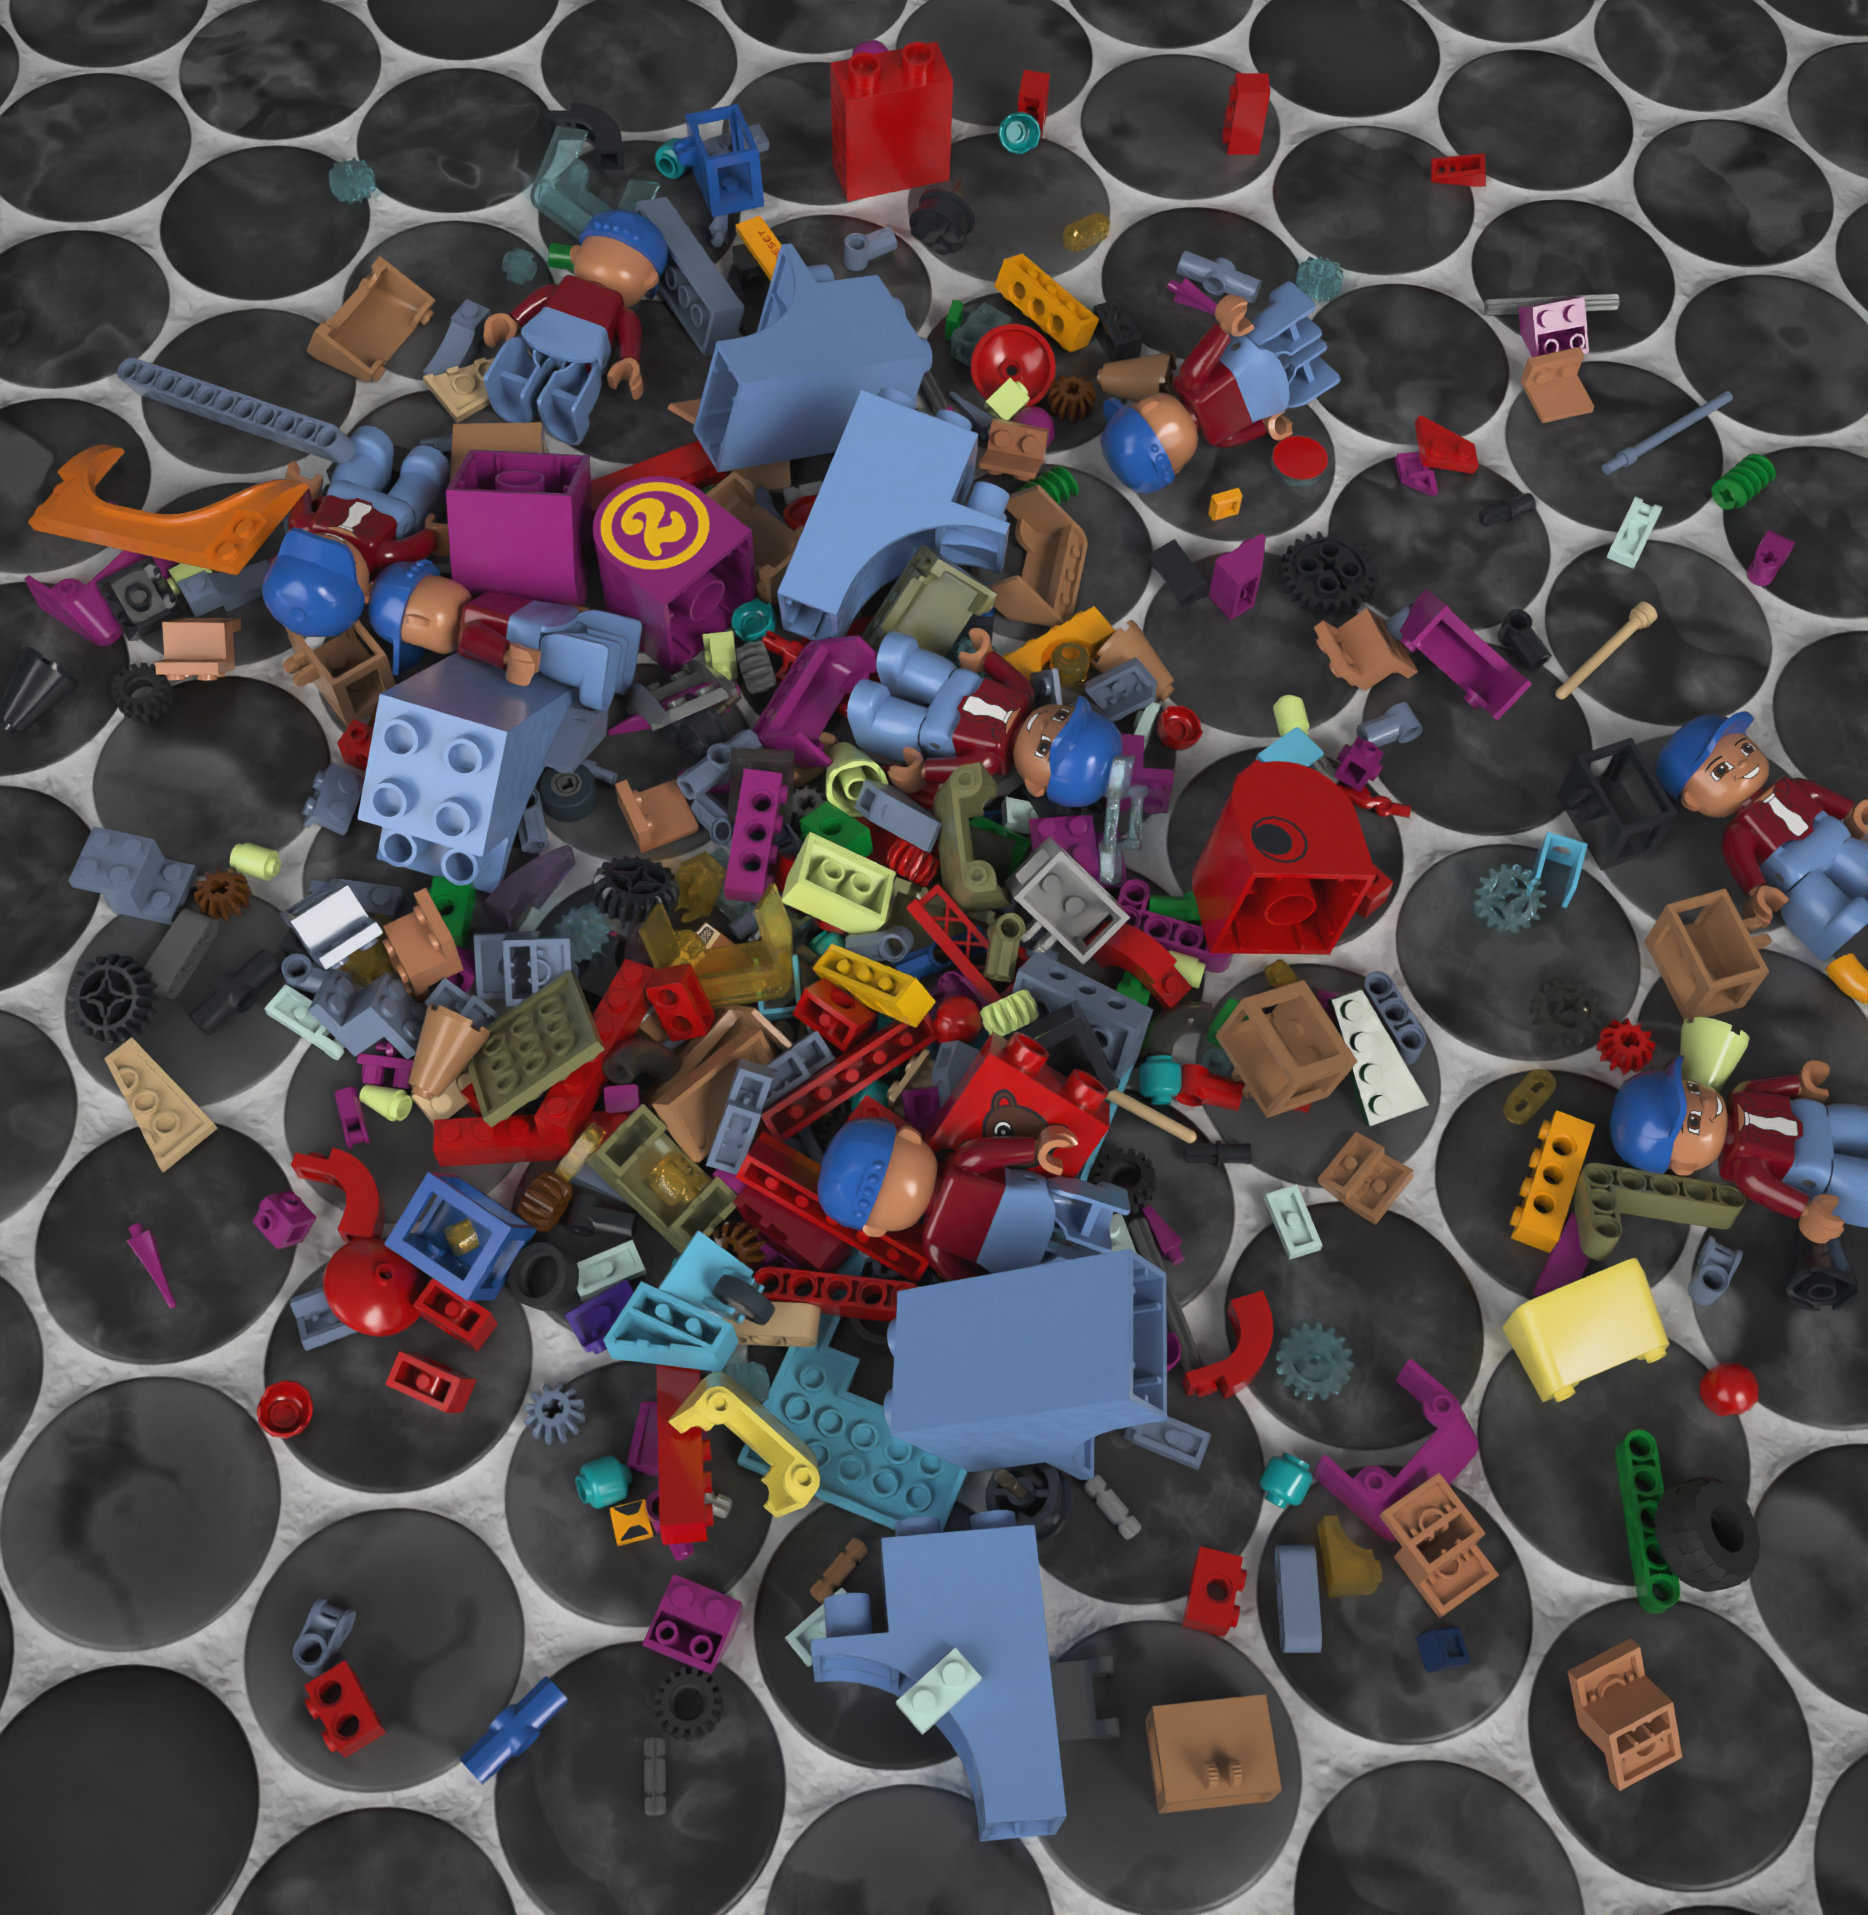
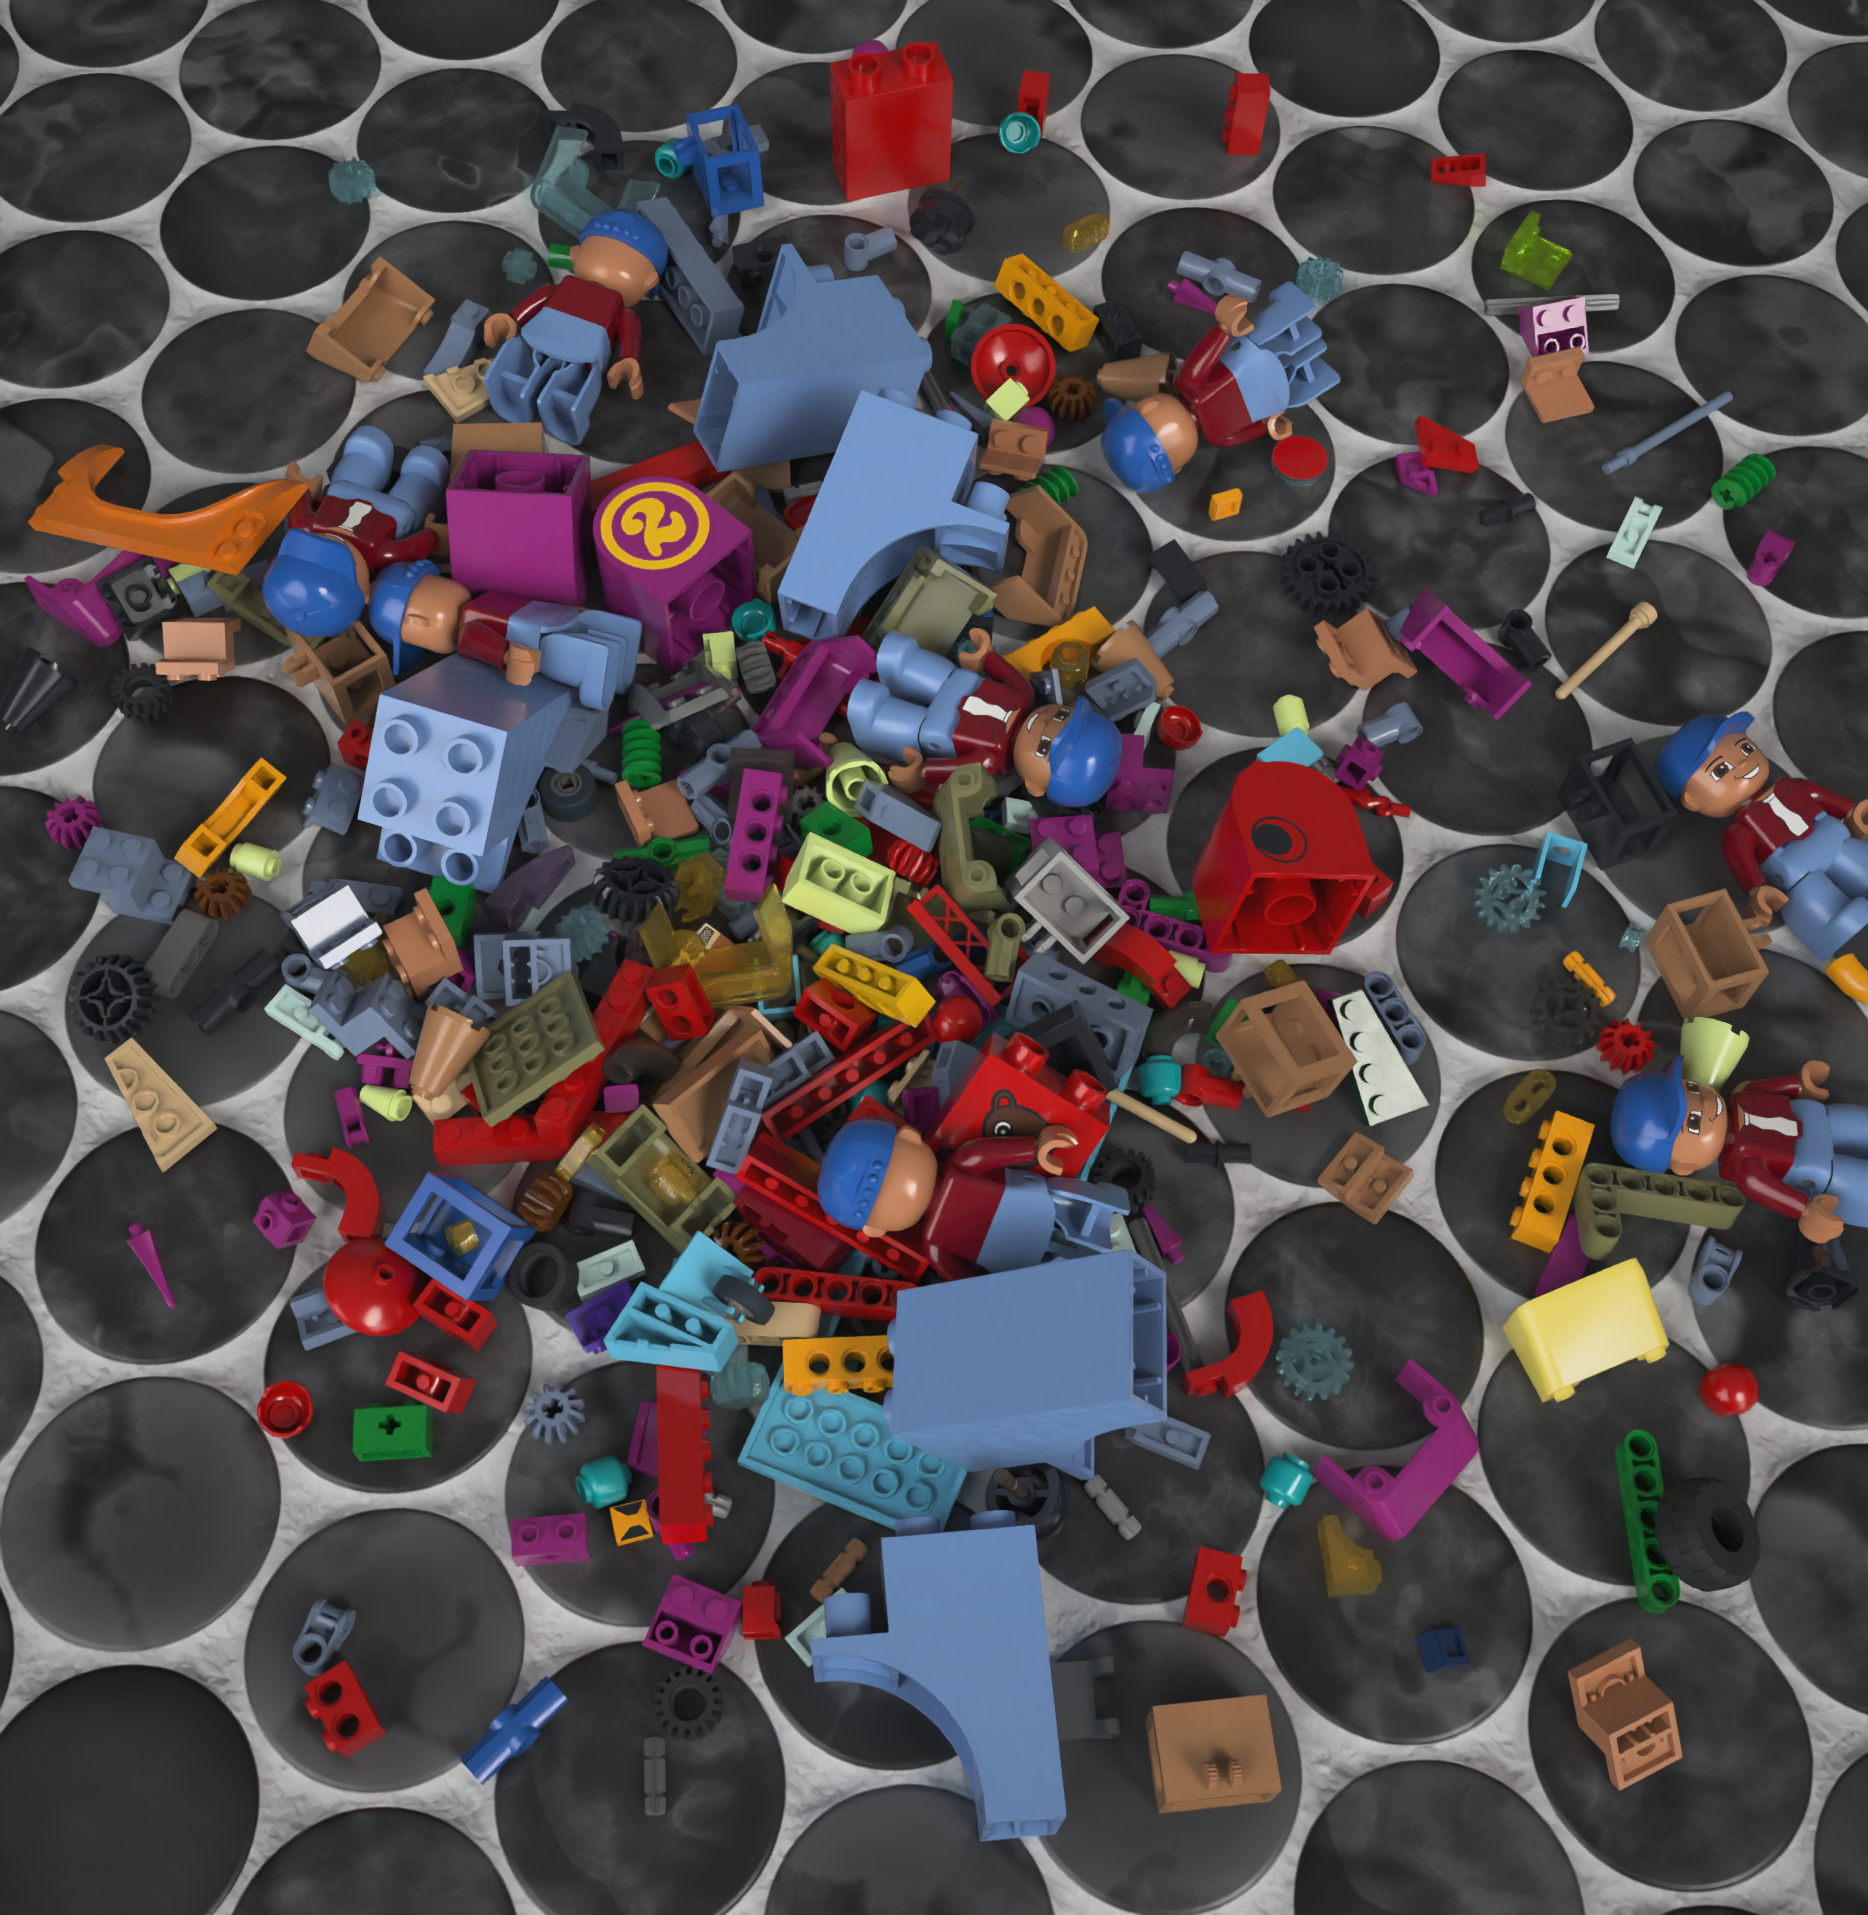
sand blue beam [117,357,356,464] -> none
light yellow windscreen [668,1372,820,1518] -> none
light orange tile [736,215,781,281] -> none
light aqua plate [896,1647,982,1735] -> none
yellowish green gear [980,990,1040,1036] -> none
clear light blue bar [1099,754,1149,885] -> none
magenta slope [1208,533,1266,620] -> none
light aqua plate [1264,1184,1323,1260] -> none
sand blue beam [1275,1545,1322,1653] -> none
nougat bracket [1380,1473,1499,1619] -> none
none -> magenta gear [45,795,103,850]
none -> light orange arch [174,758,287,878]
none -> olive slope [207,571,325,651]
none -> green brick [352,1401,433,1461]
none -> magenta brick [511,1513,591,1567]
none -> green piece [614,835,713,874]
none -> green piece [621,718,661,789]
none -> red window [743,1580,781,1640]
none -> light orange brick [783,1335,894,1396]
none -> sand blue piece [1145,591,1219,658]
none -> clear neon green bracket [1500,210,1573,290]
none -> light orange axle [1563,951,1616,1007]
none -> clear light blue bush [1618,922,1645,954]

